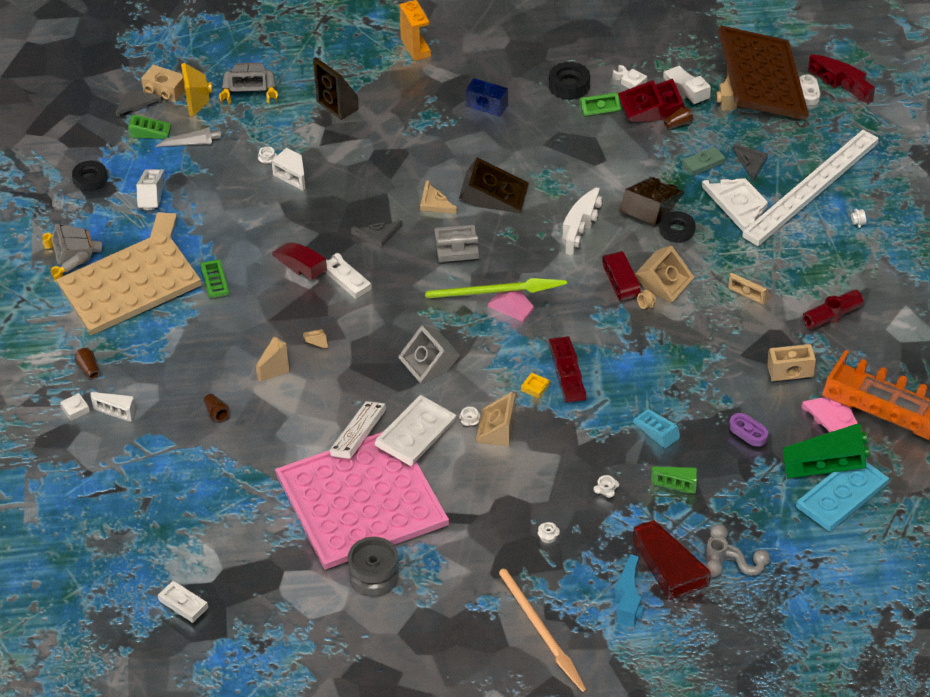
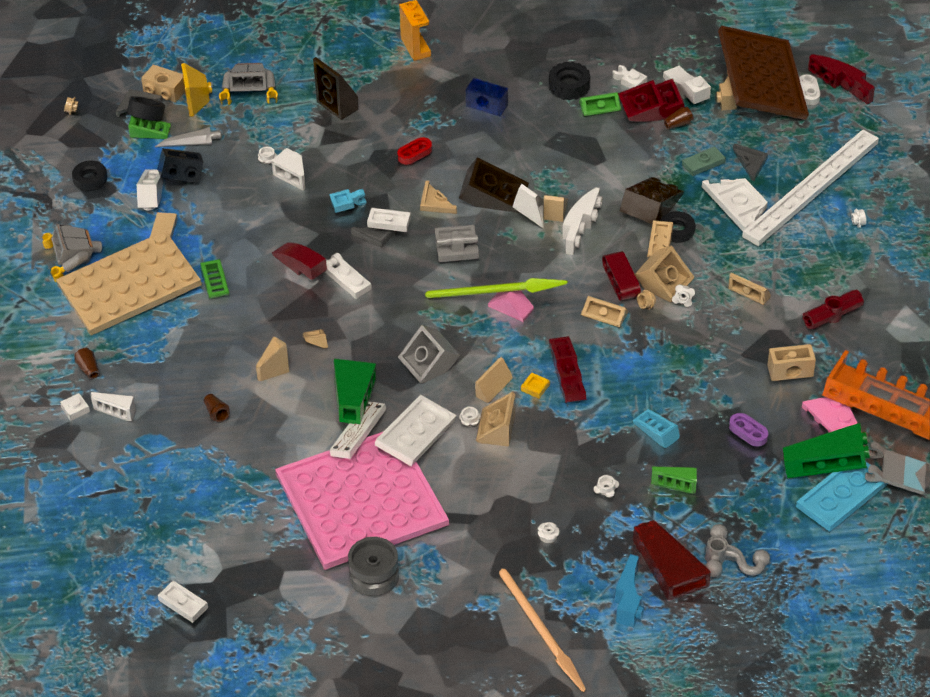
none -> tan plate [64,97,79,115]
none -> black tyre [127,96,165,121]
none -> black brick [157,148,204,183]
none -> medium azure plate [329,189,367,213]
none -> green slope [334,359,376,424]
none -> white plate [367,208,411,232]
none -> red plate [397,137,432,165]
none -> tan slope [475,357,512,403]
none -> white slope [512,184,544,229]
none -> tan slope [544,195,568,222]
none -> tan slope [581,296,628,328]
none -> tan plate [647,221,674,259]
none -> white plate [672,284,695,307]
none -> light grey flag [865,442,926,495]

